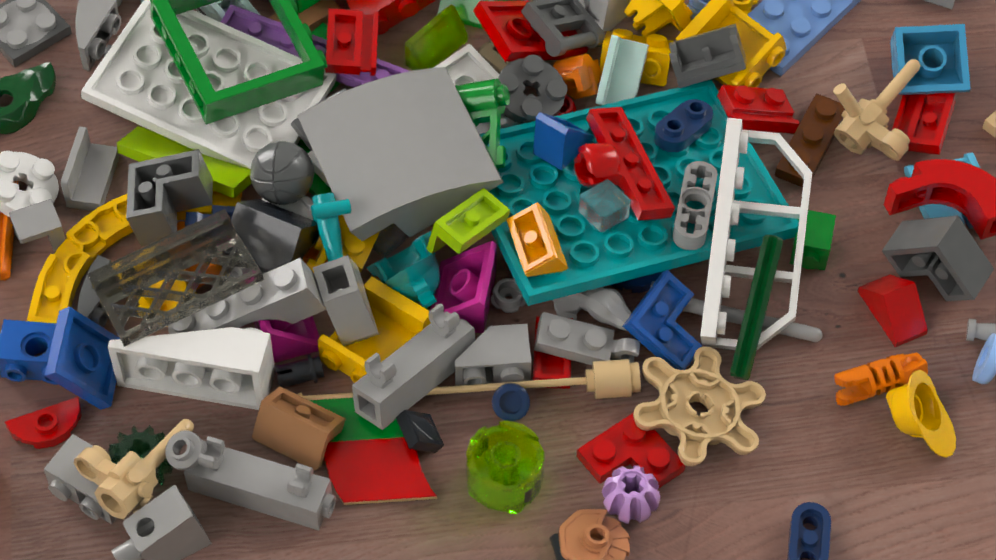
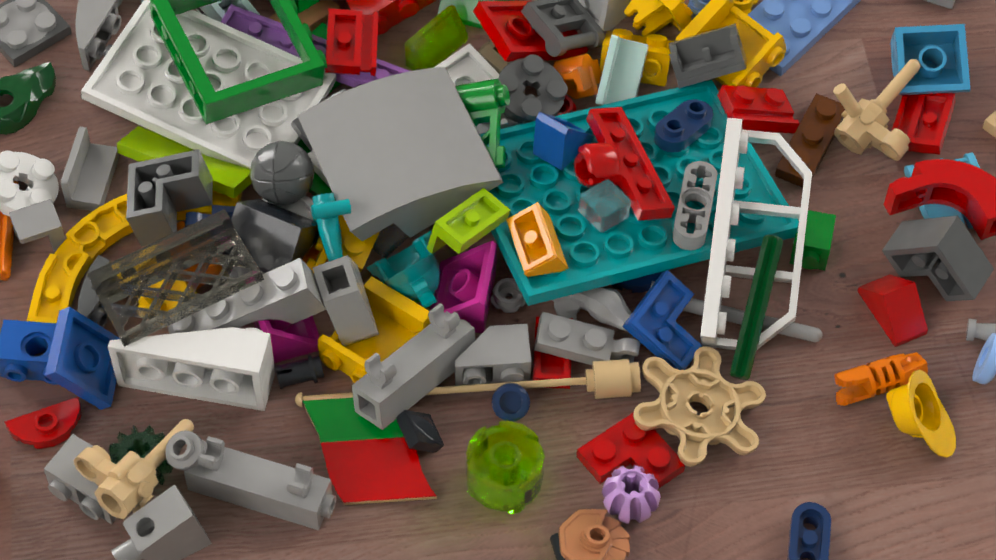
medium nougat panel [252,387,345,470] -> none

